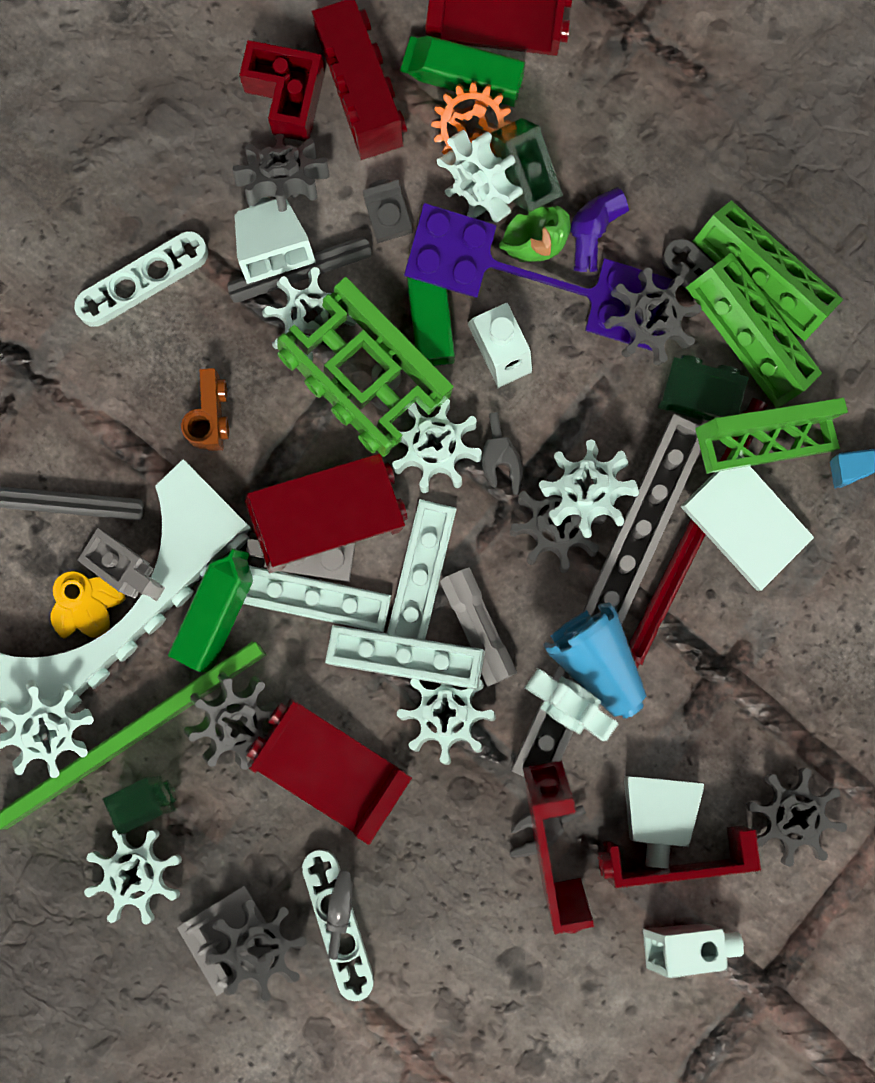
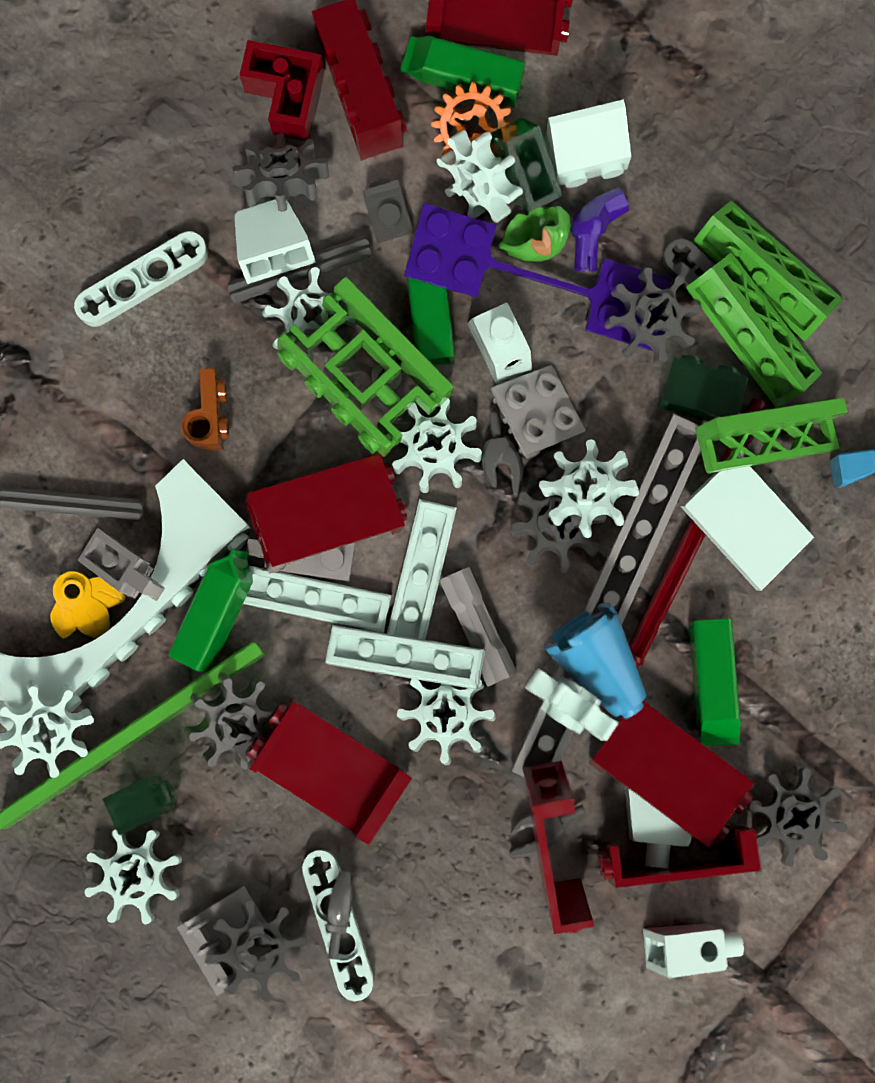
none -> light grey hinge [491,365,586,459]
none -> light aqua slope [544,100,631,188]
none -> dark red panel [588,701,754,849]
none -> green piece [688,619,741,747]

